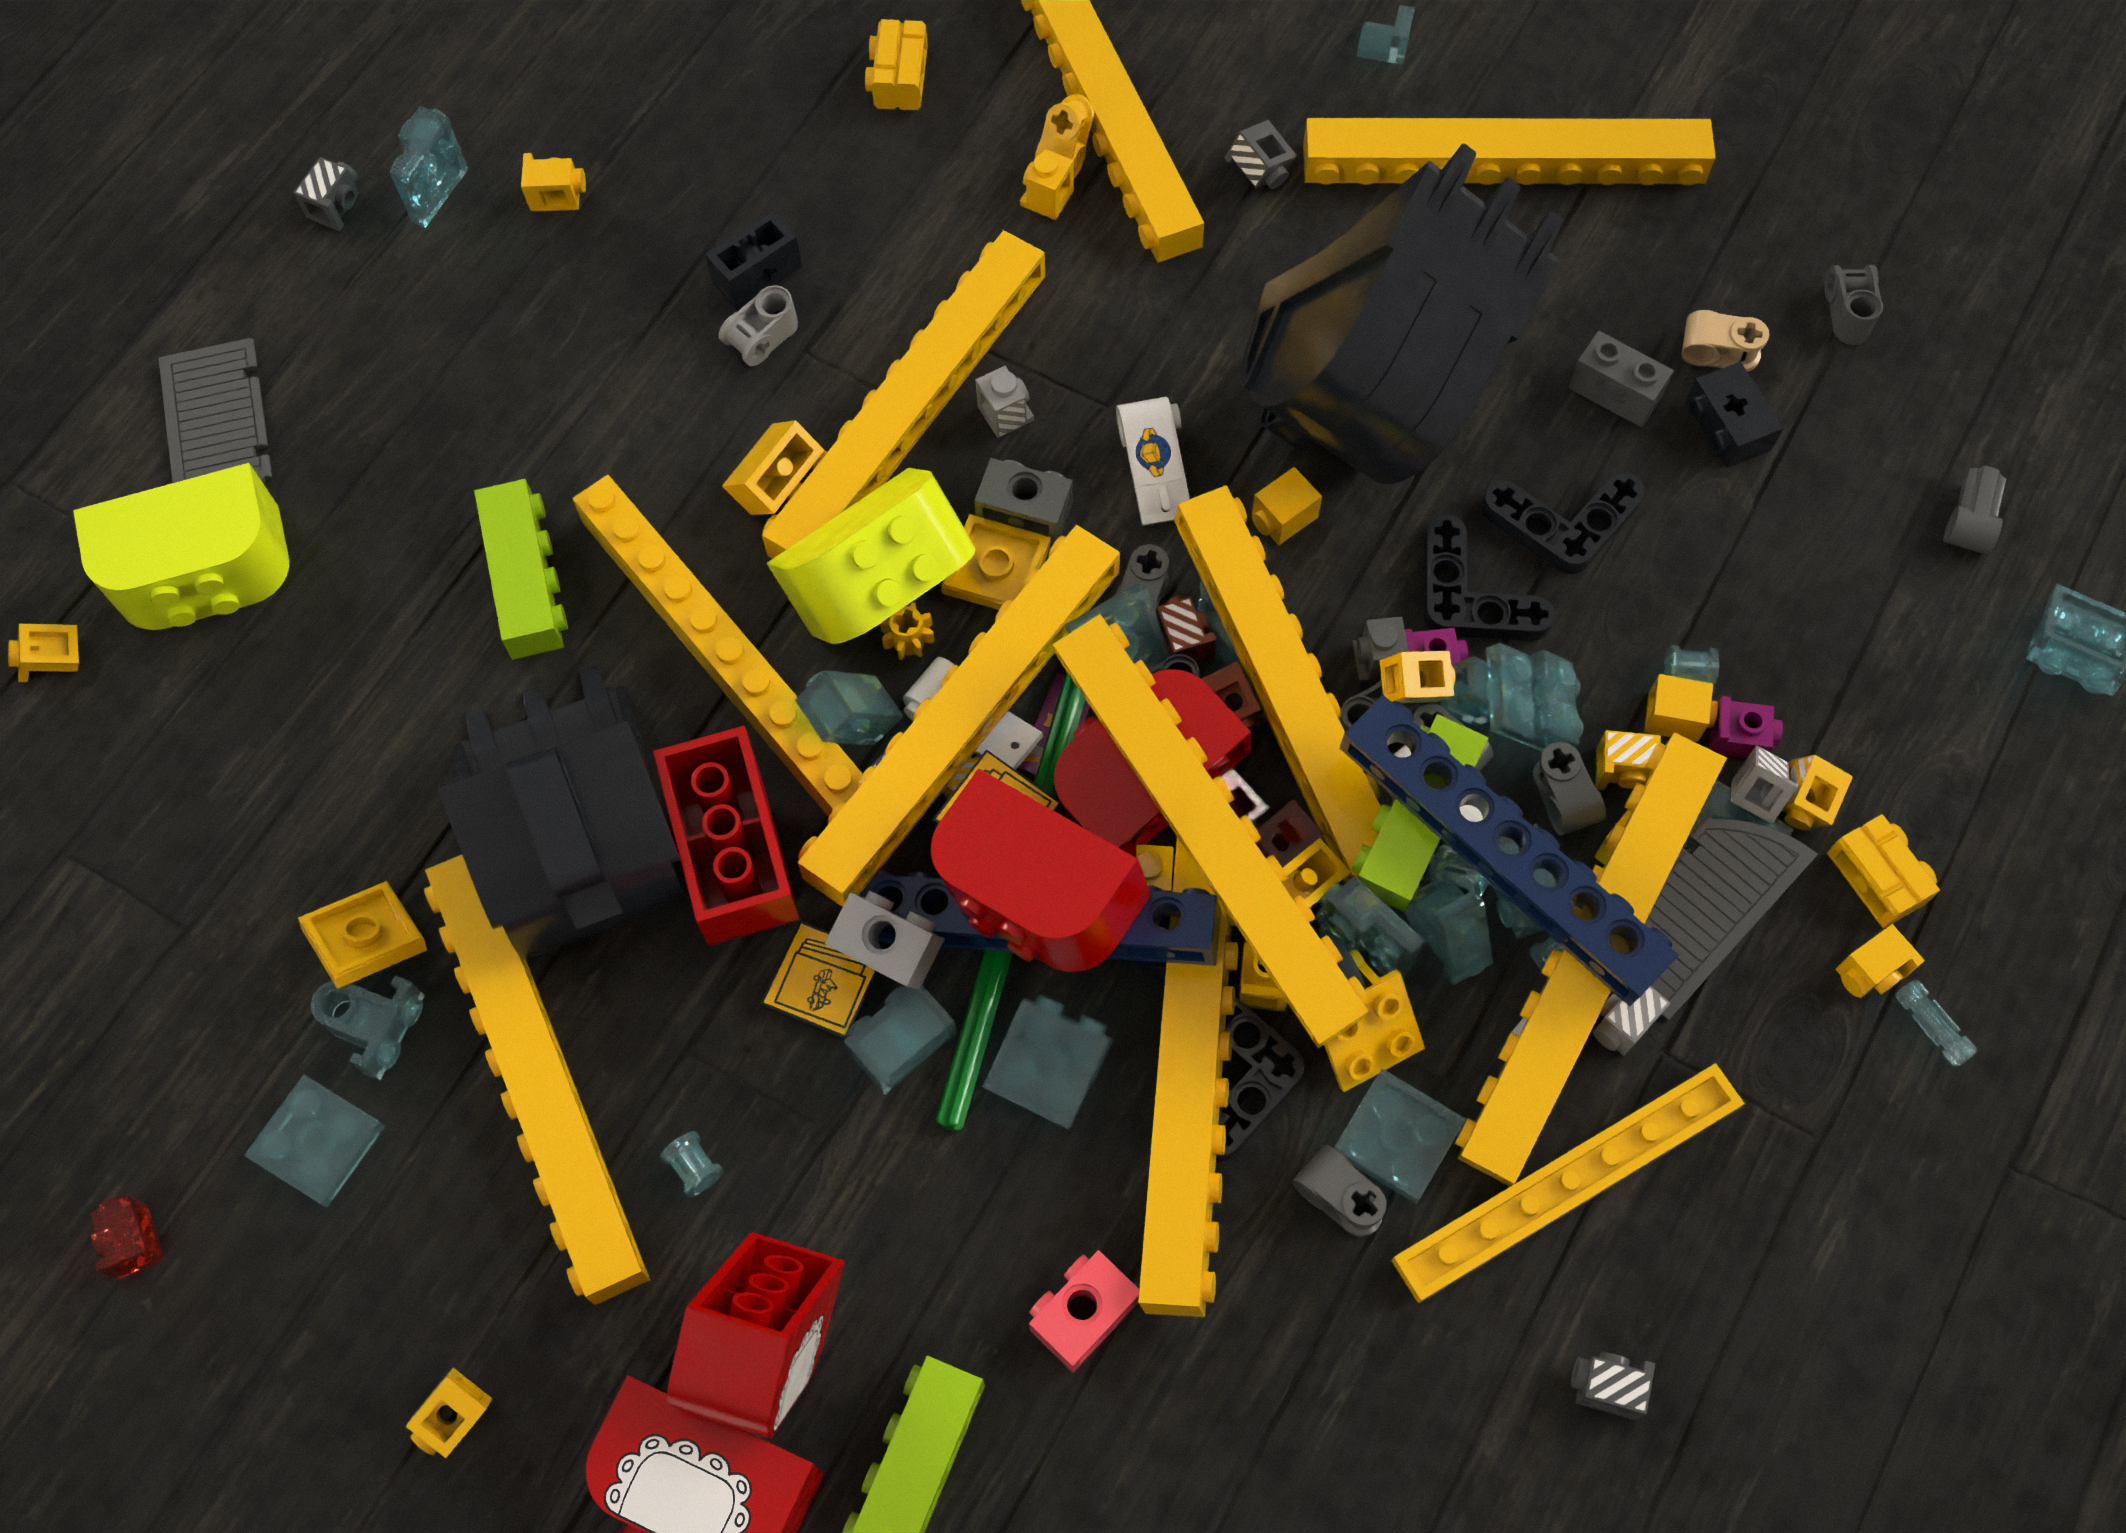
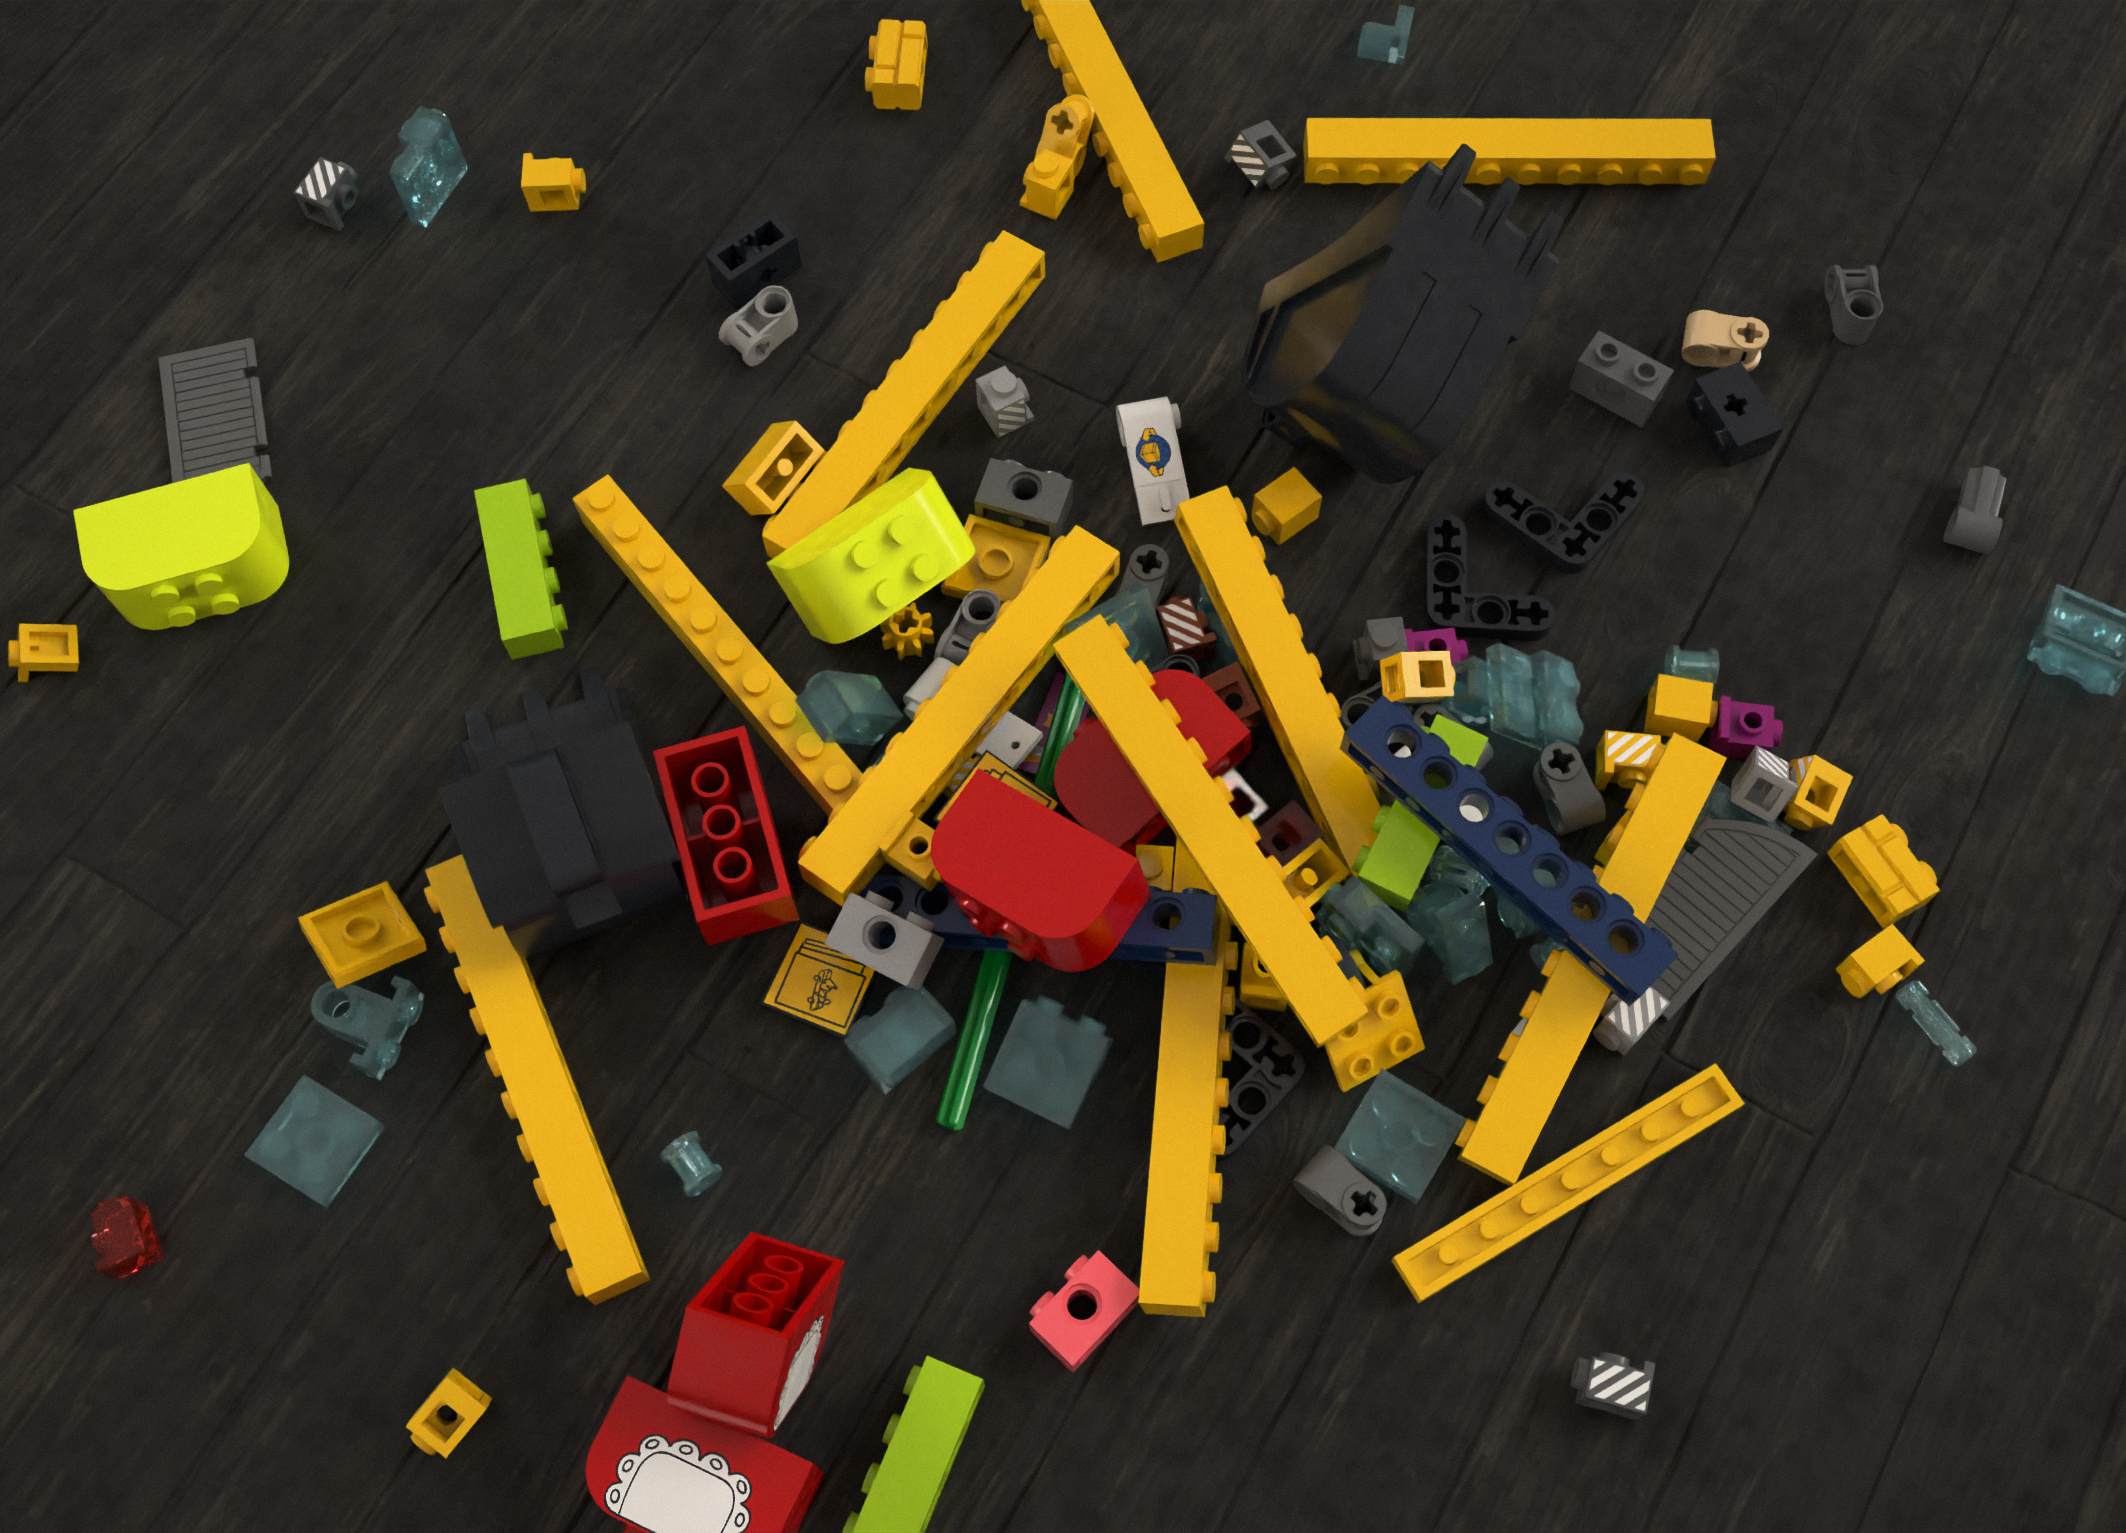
none -> yellow brick [878,809,943,892]
none -> light grey piece [934,588,1001,666]

